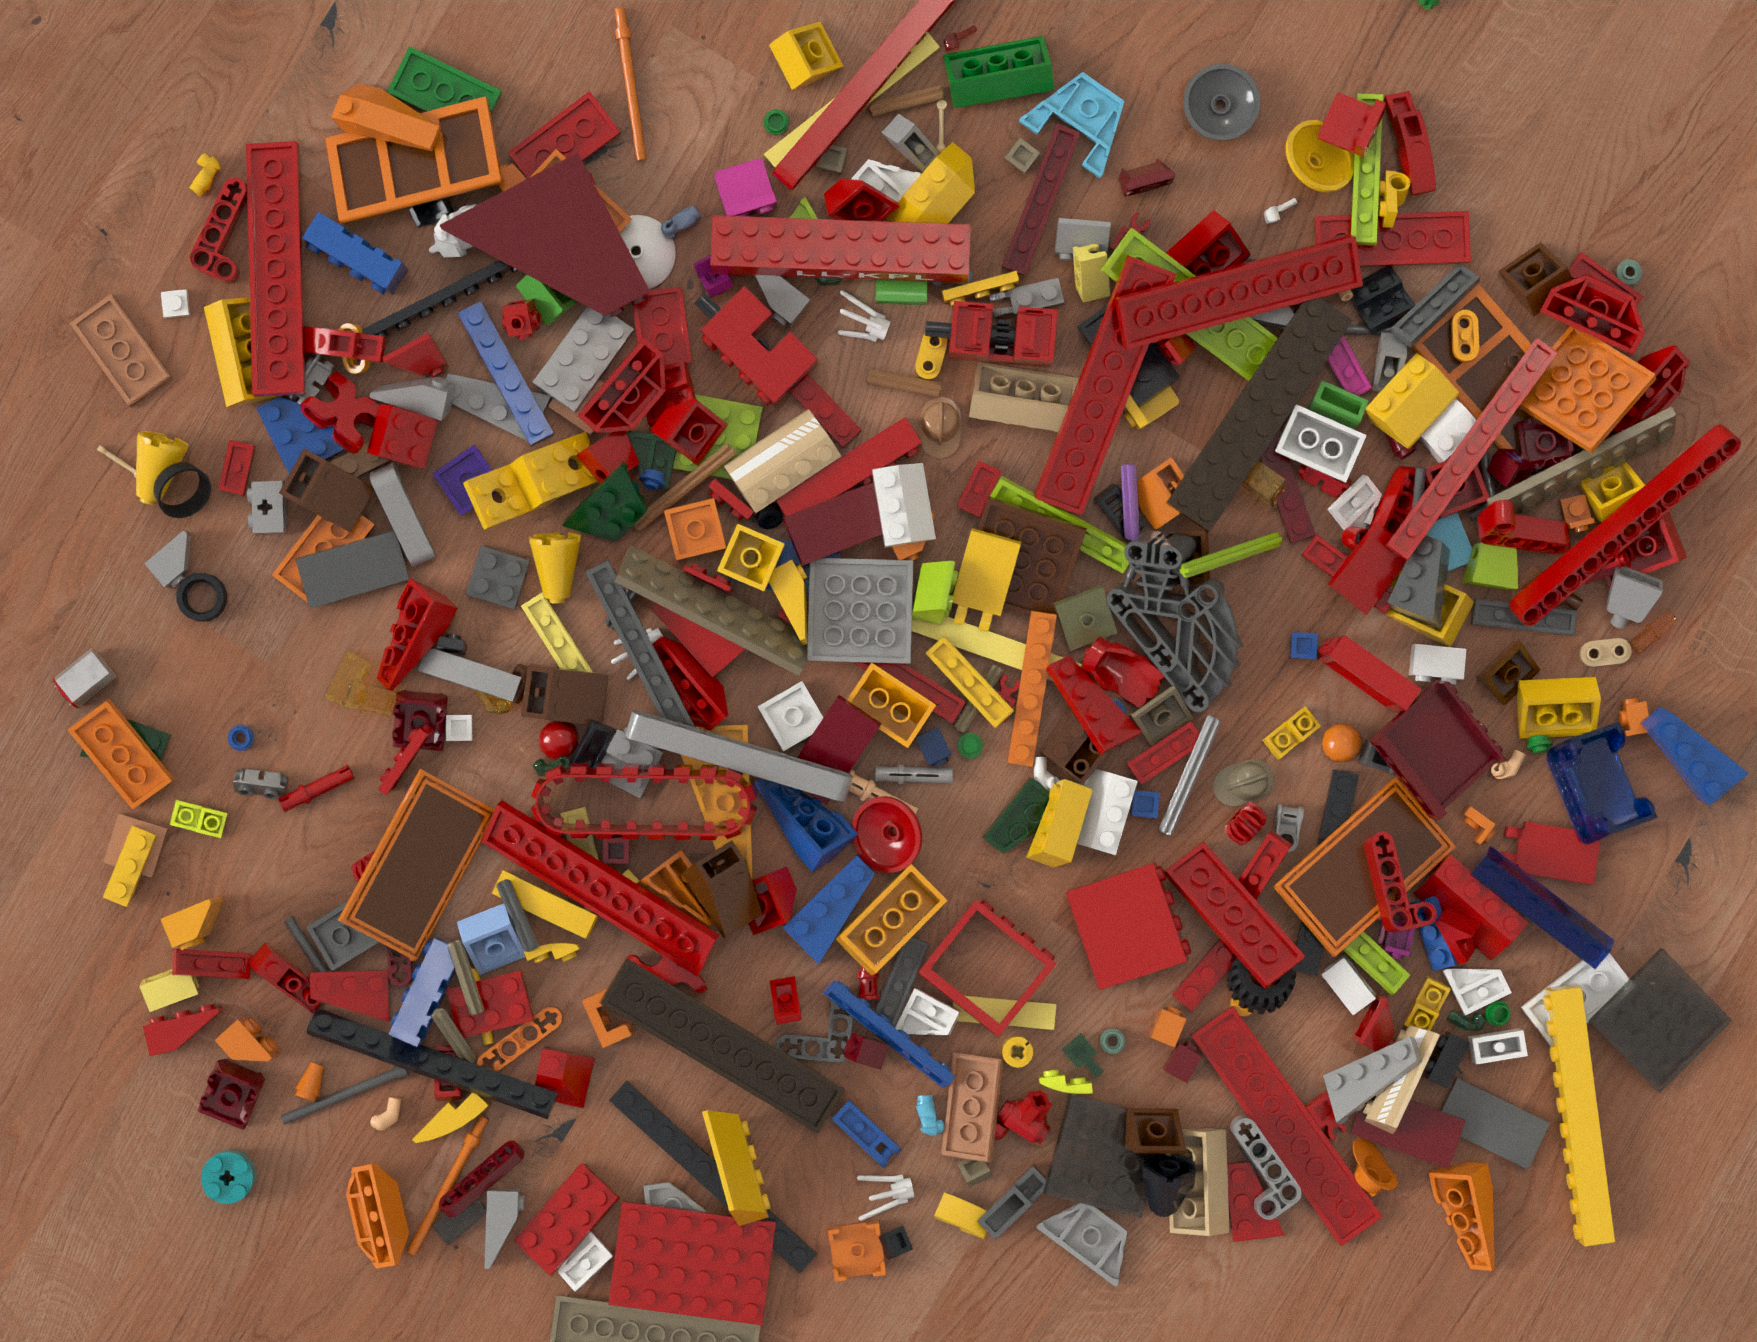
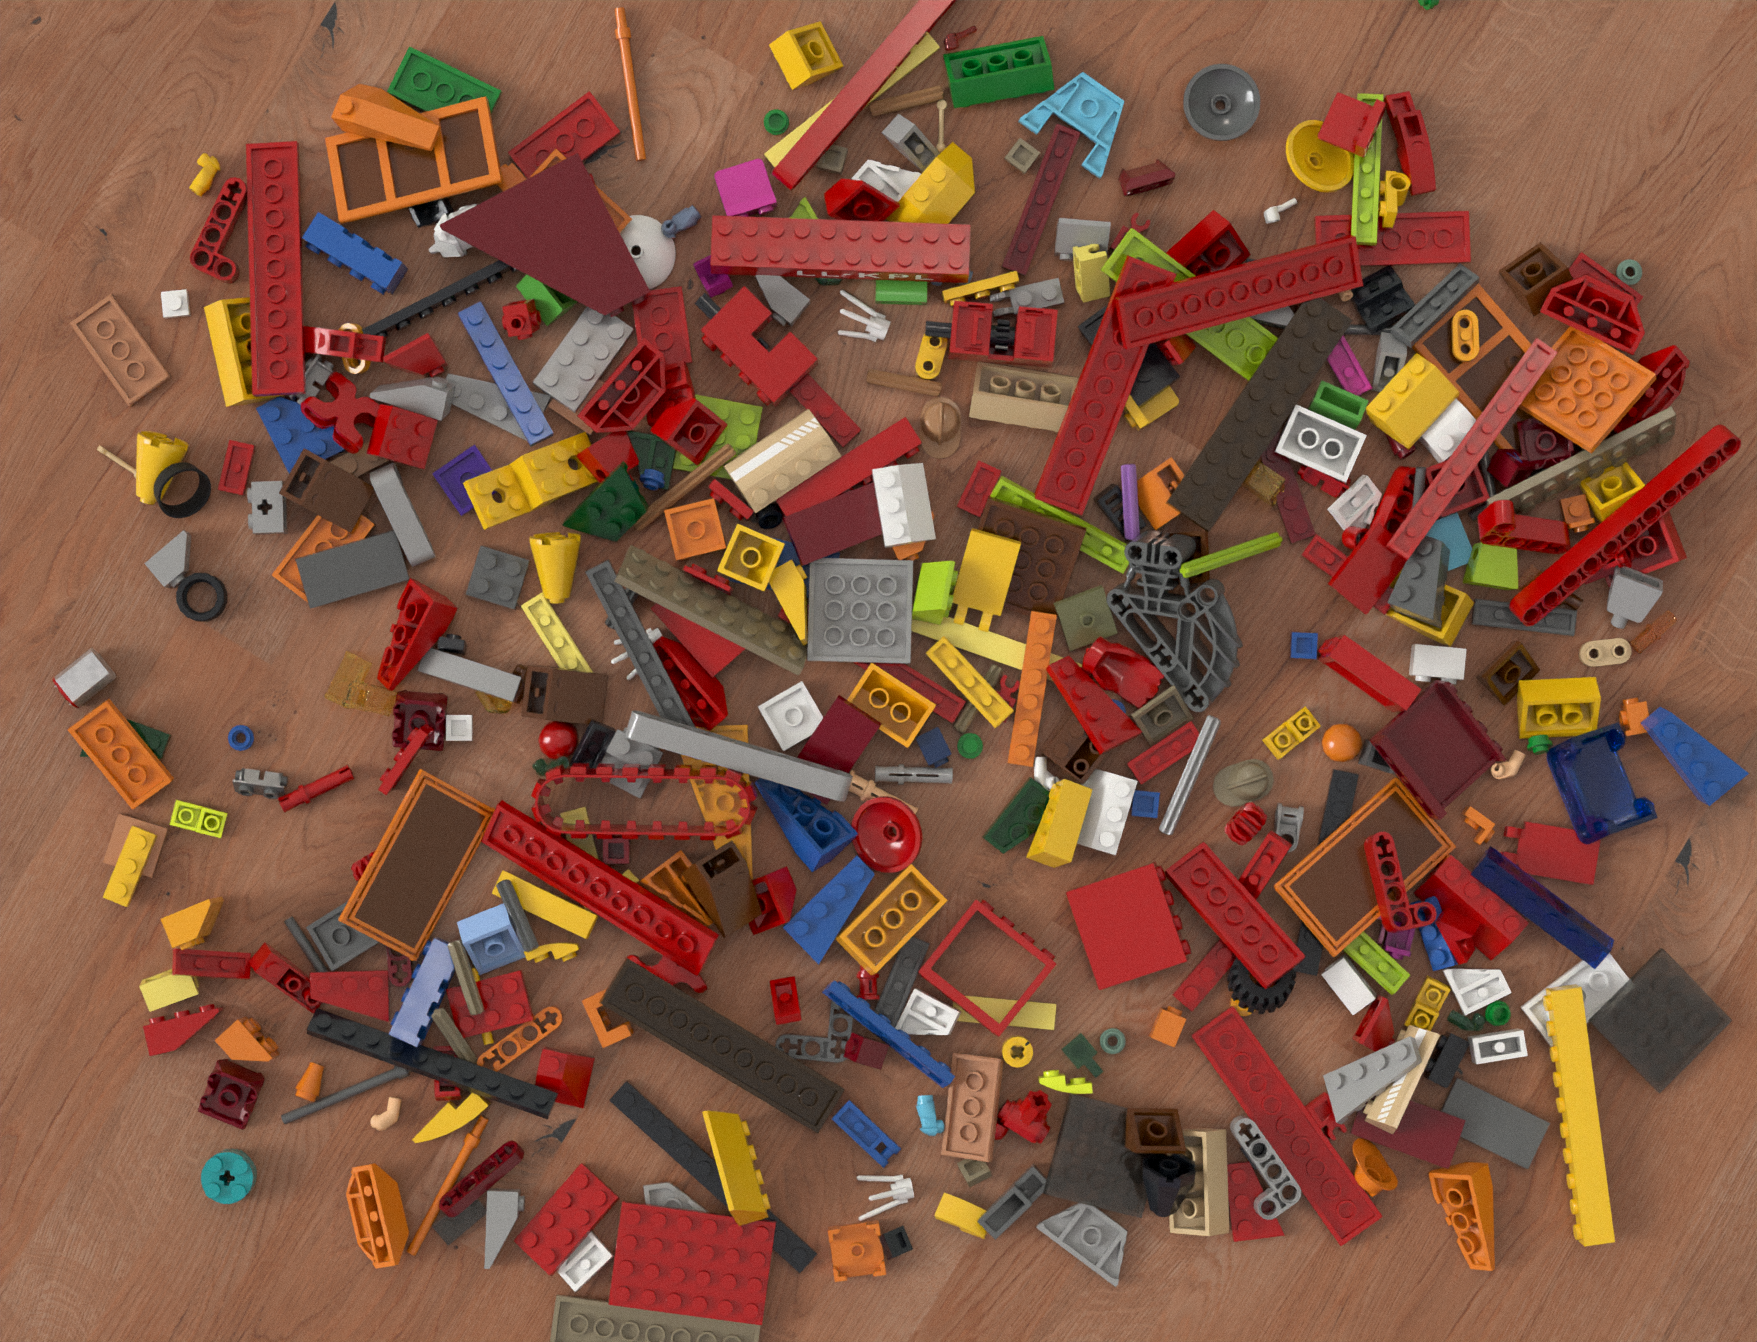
dark red brick [1163,1041,1202,1083] -> none

